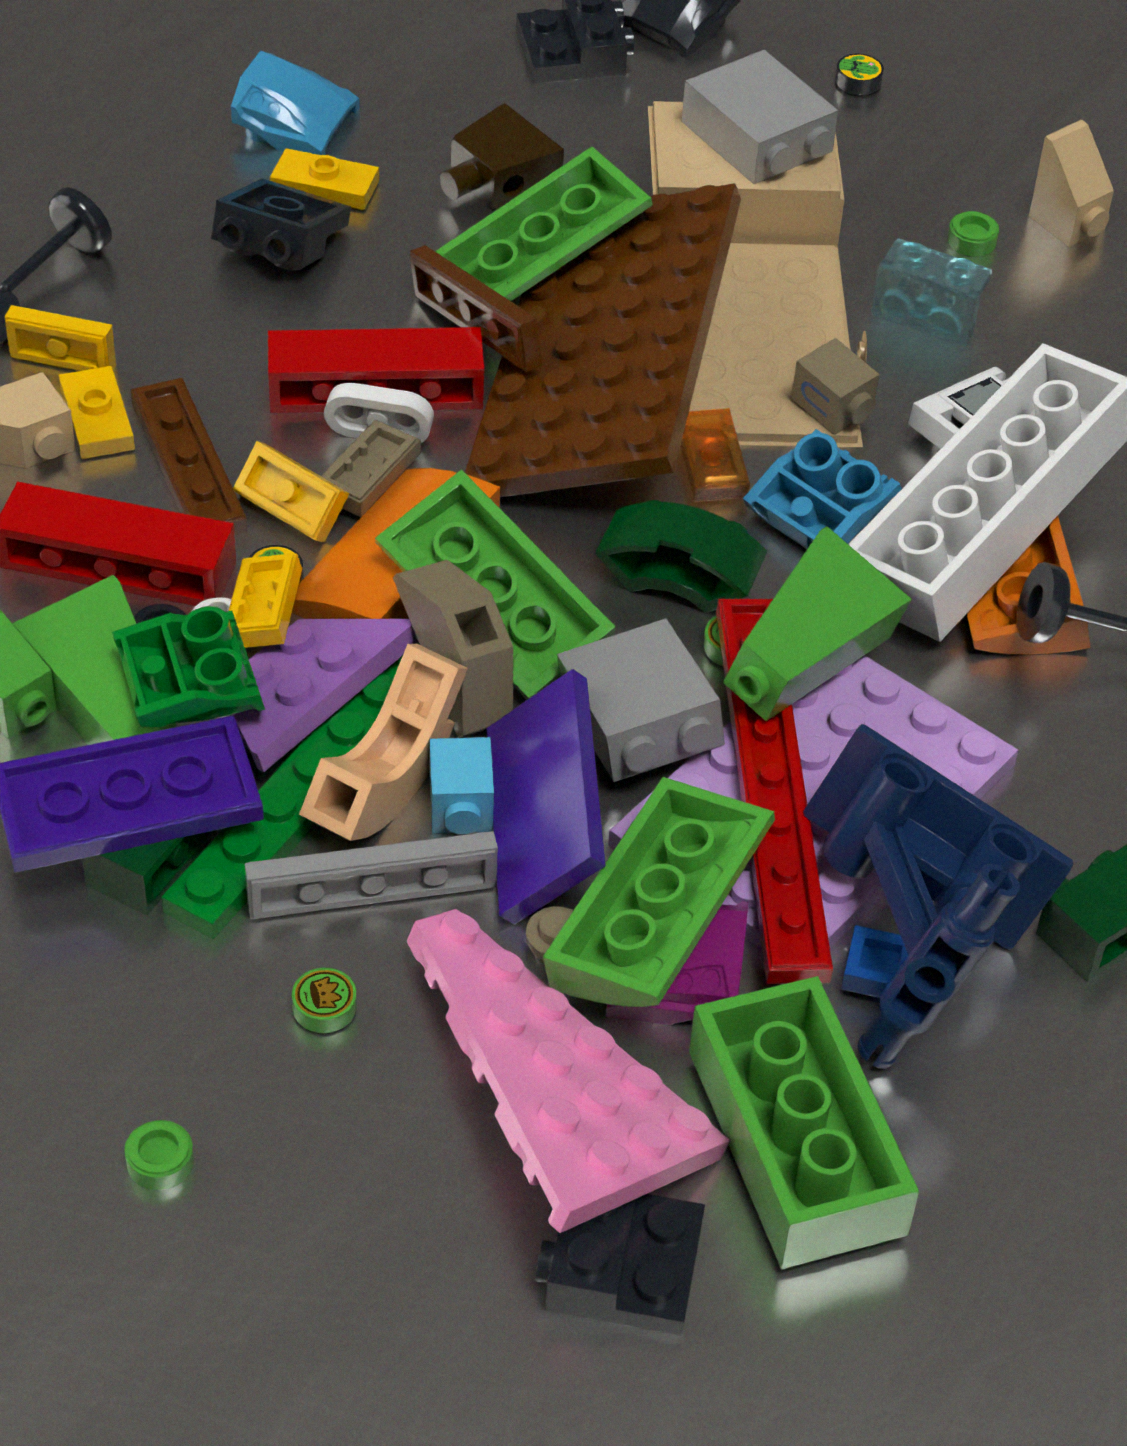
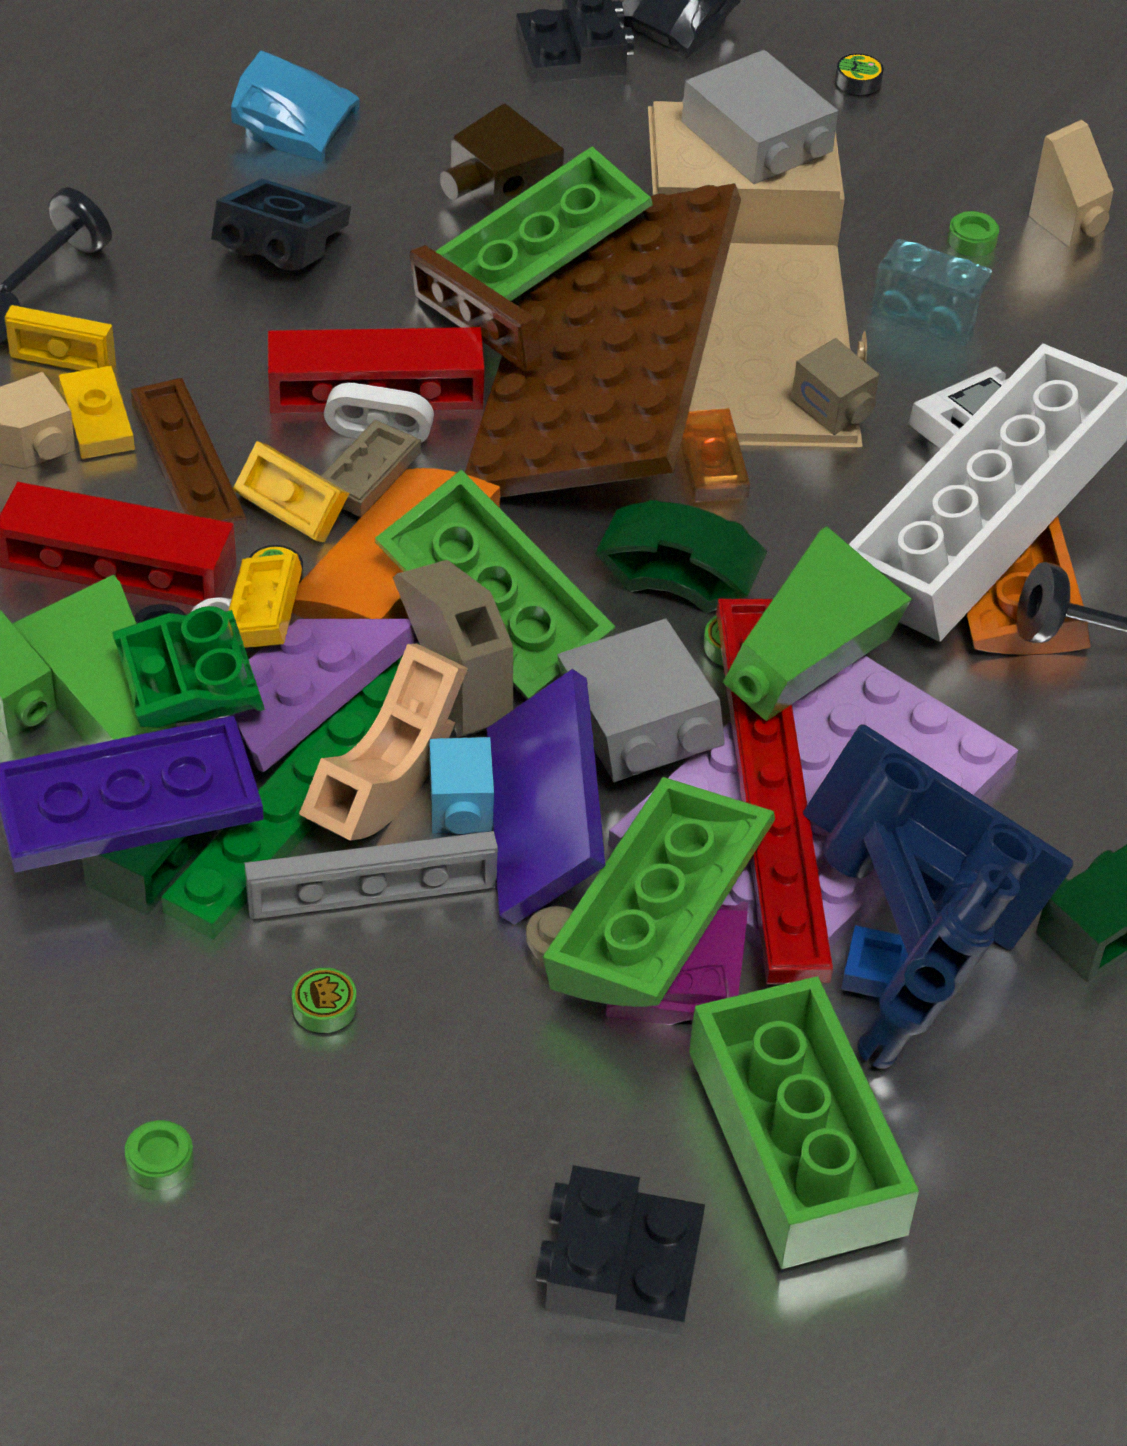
yellow plate [270,148,379,210] -> none
bright pink wing [407,909,730,1233] -> none
dark azure slope [743,429,902,549] -> none

